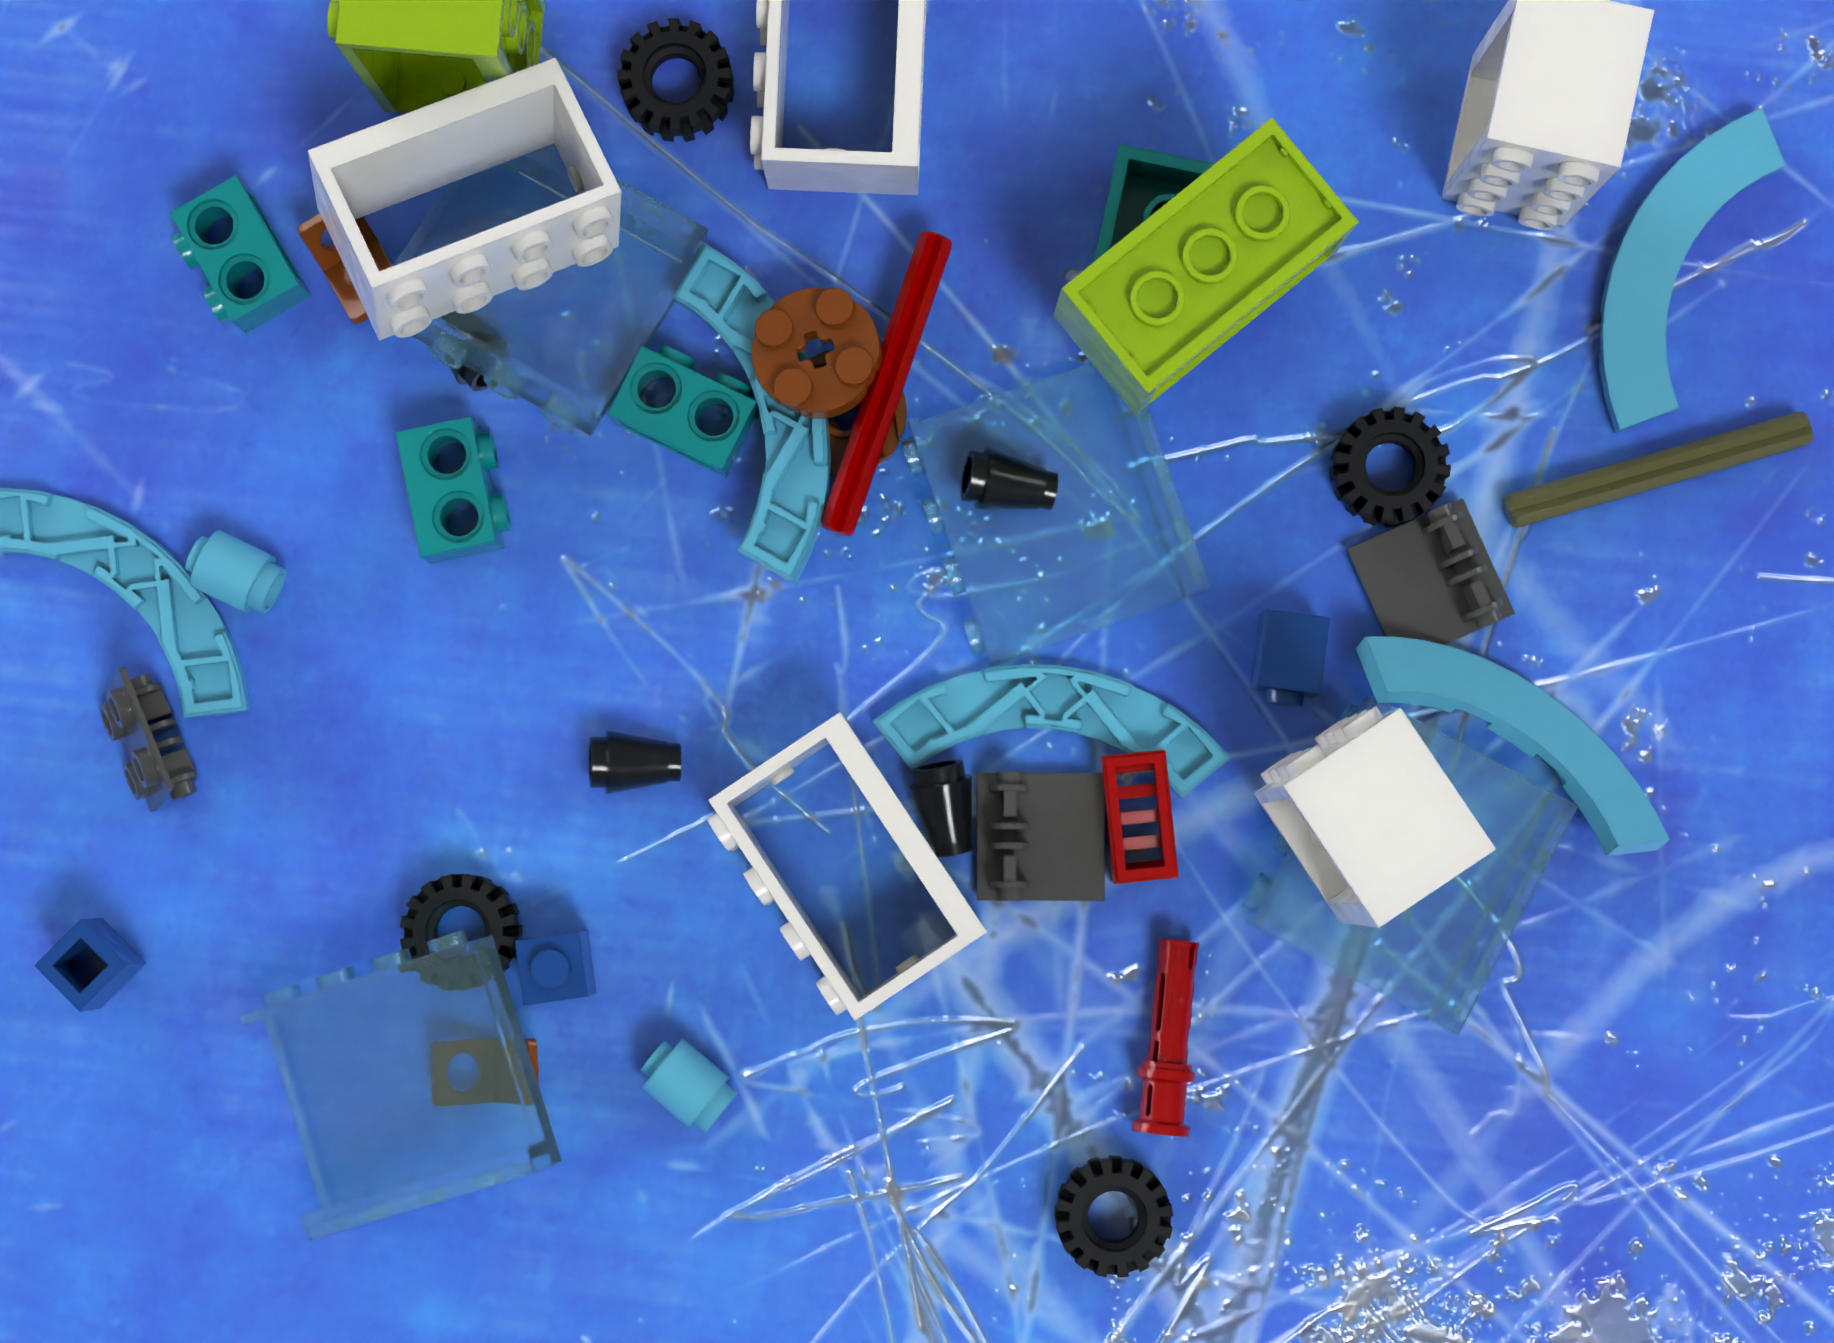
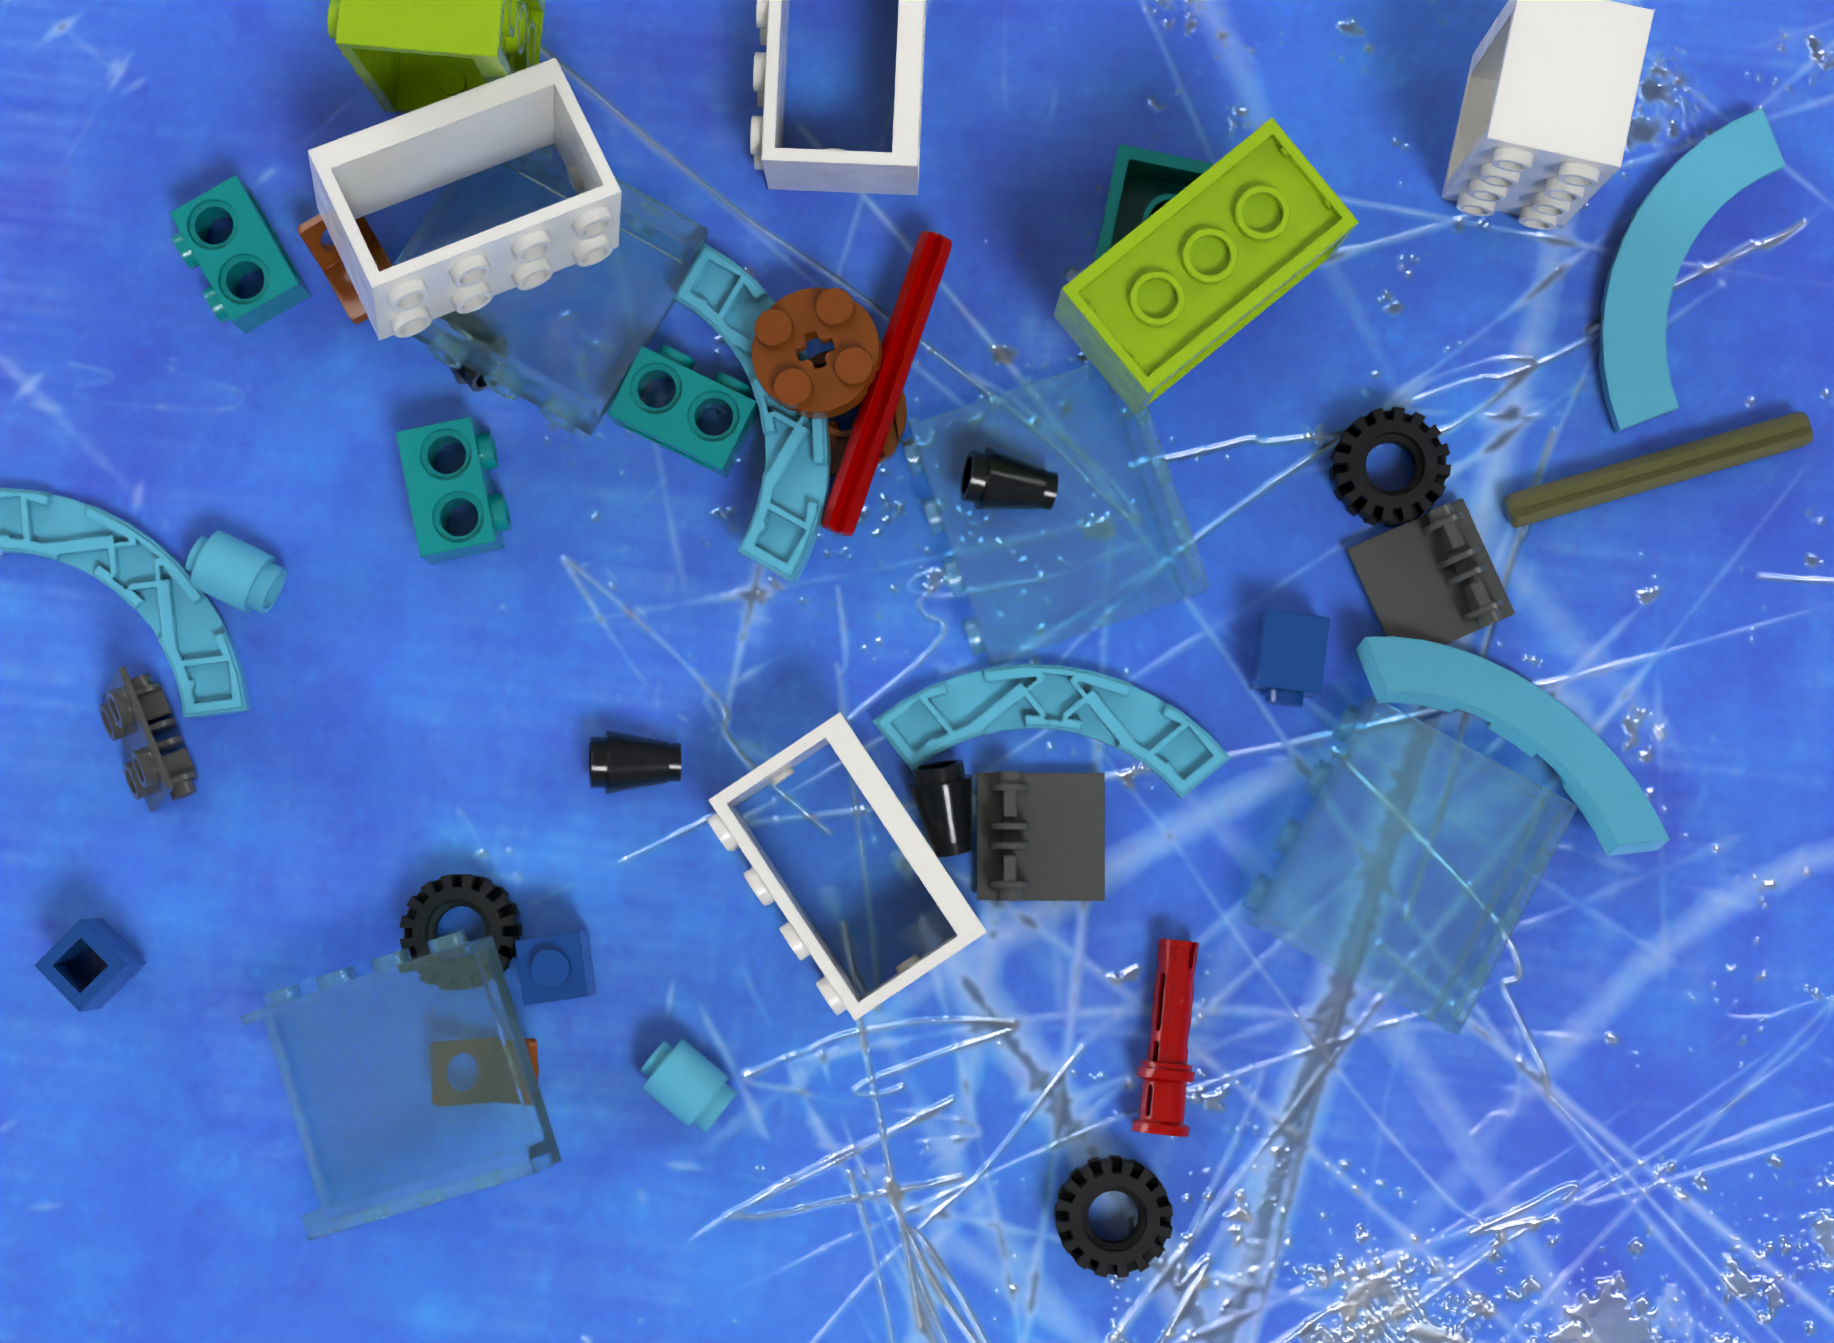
black tyre [618,18,734,142] -> none
red slope [1101,750,1179,884] -> none
white hose [1253,706,1497,928] -> none

